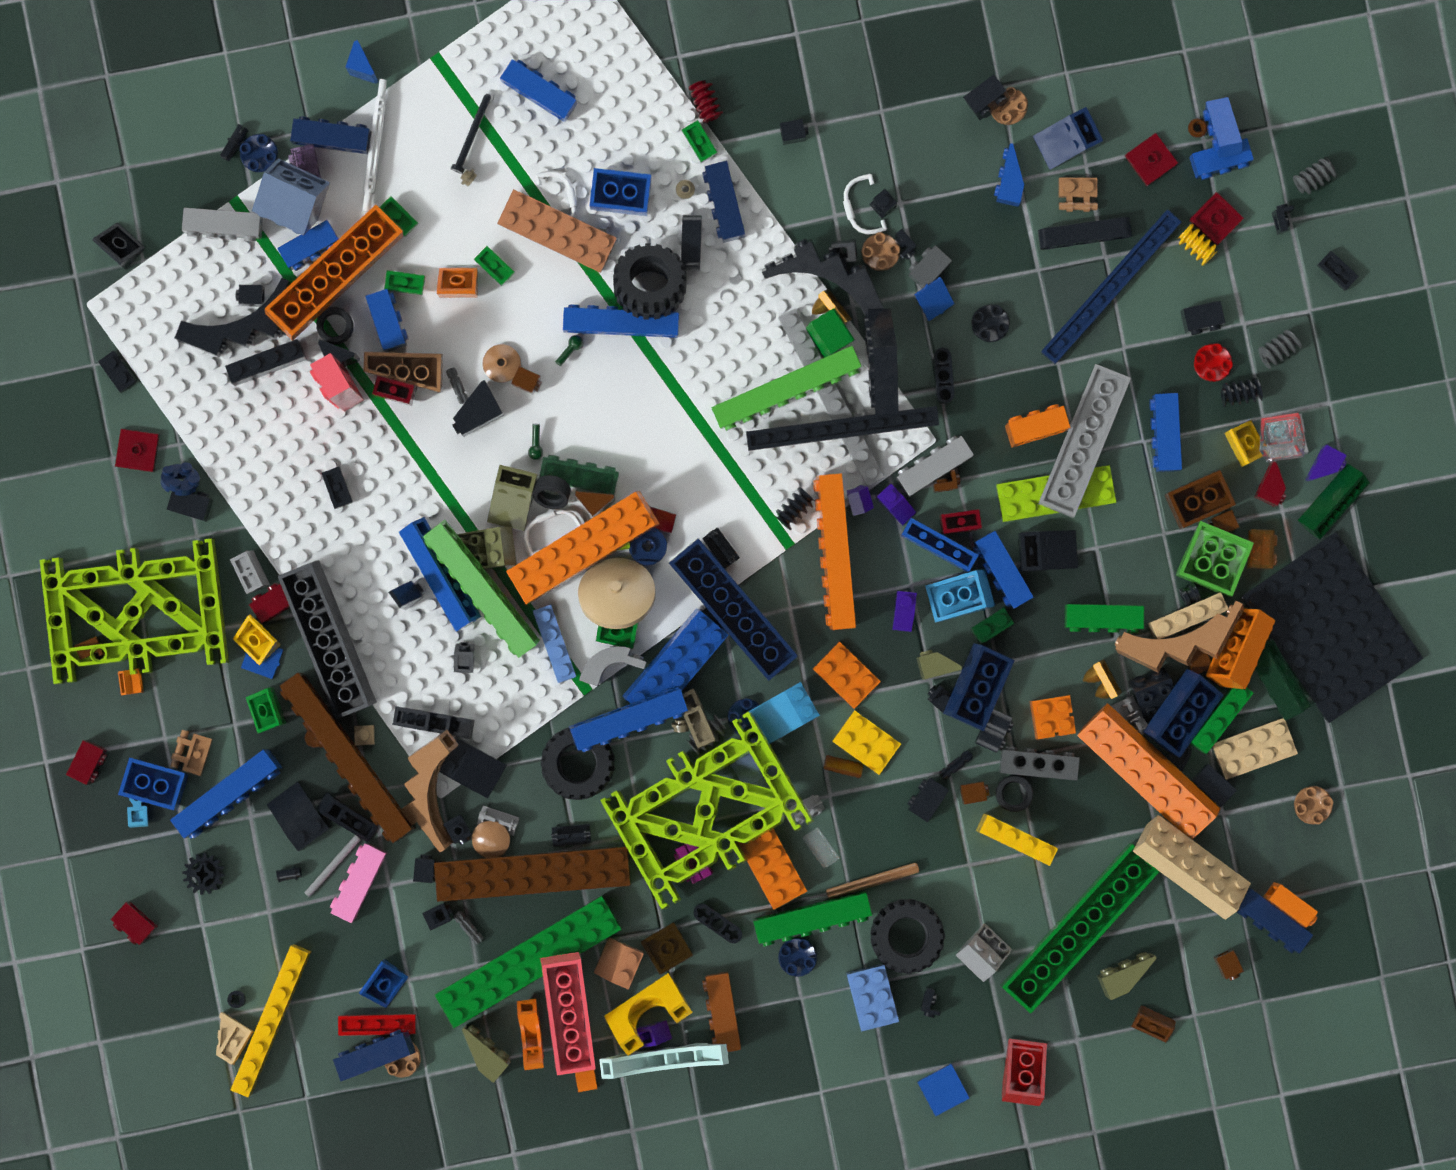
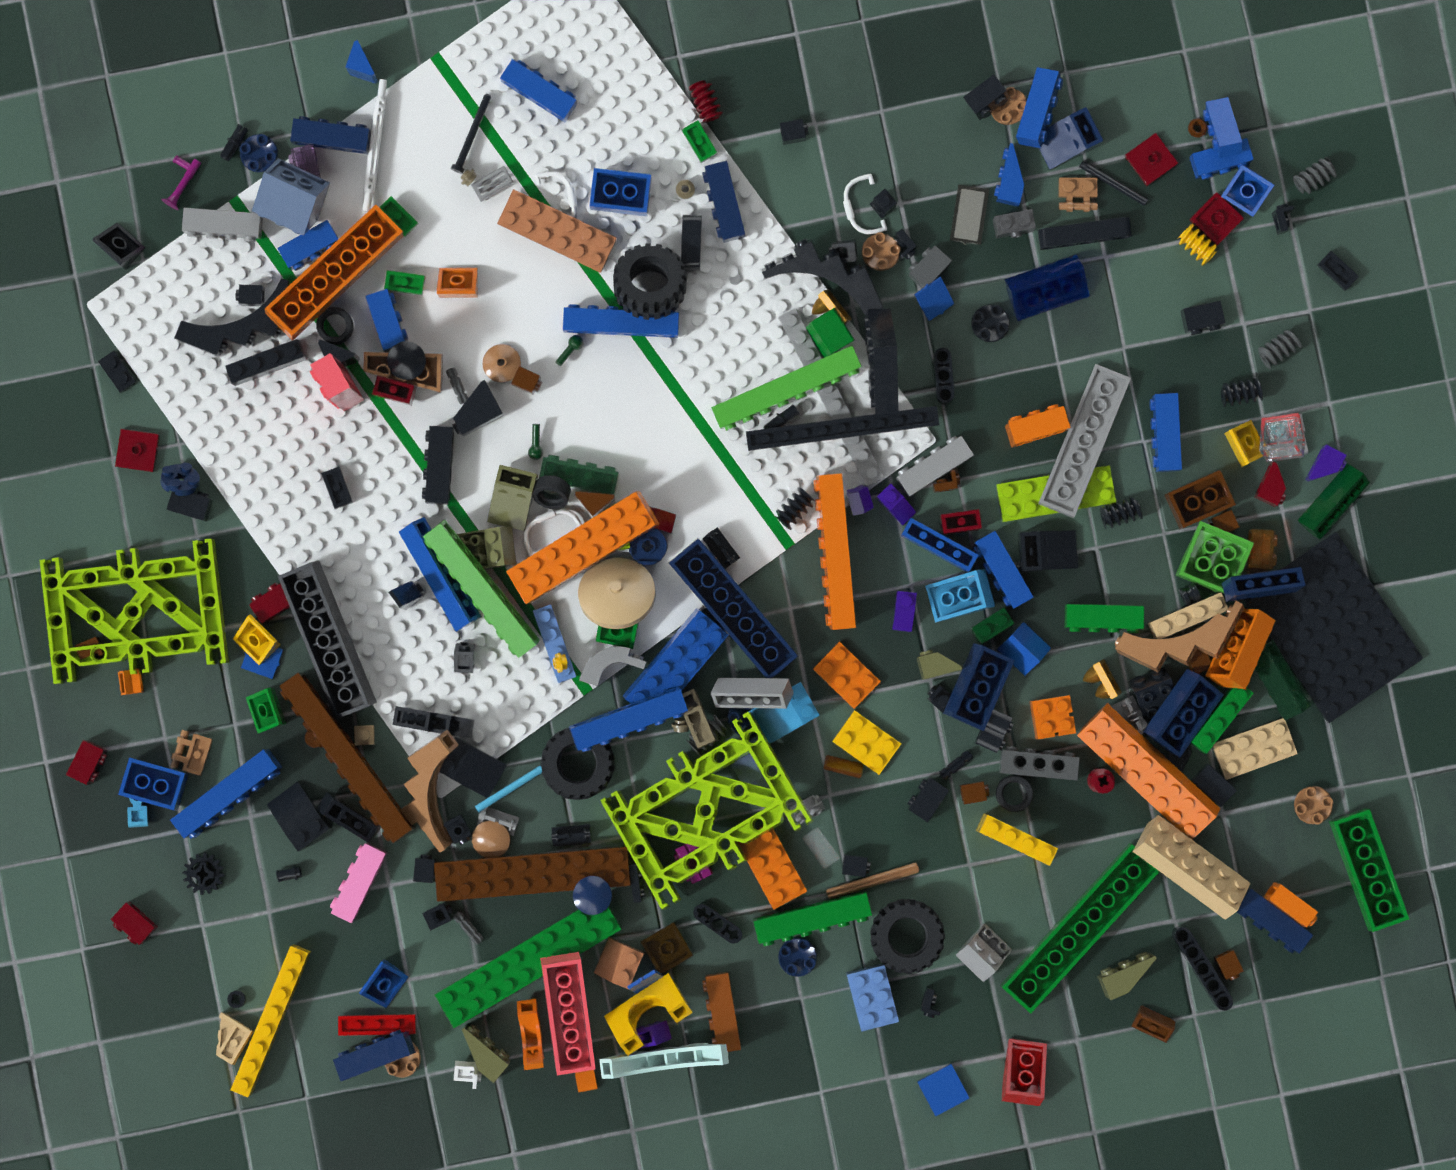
light grey hinge [230,550,270,594] -> none
light grey bar [304,835,361,897] -> none
green plate [474,246,515,286] -> none
dark blue plate [1041,210,1181,365] -> none
red dish [1194,343,1232,382] -> none
none -> magenta piece [161,155,201,210]
none -> black dish [387,341,426,380]
none -> black brick [422,426,454,505]
none -> white bracket [454,1061,482,1089]
none -> light grey tile [471,166,514,202]
none -> medium azure bar [475,766,542,813]
none -> yellow plate [553,653,568,673]
none -> dark blue dish [573,876,612,915]
none -> piece [627,970,664,993]
none -> black plate [629,863,645,903]
none -> light grey brick [711,678,794,709]
none -> black axle [763,404,800,429]
none -> black brick [842,854,871,877]
none -> clear smoke piece [950,185,989,245]
none -> flat silver brick [993,209,1036,239]
none -> blue slope [997,622,1051,676]
none -> clear blue slope [1005,254,1090,321]
none -> blue brick [1016,67,1063,148]
none -> black bar [1079,161,1148,206]
none -> dark red piece [1087,769,1115,794]
none -> black piece [1100,497,1143,529]
none -> black beam [1172,926,1233,1011]
none -> blue slope [1221,164,1275,217]
none -> dark blue brick [1222,567,1306,602]
none -> green brick [1329,809,1409,932]

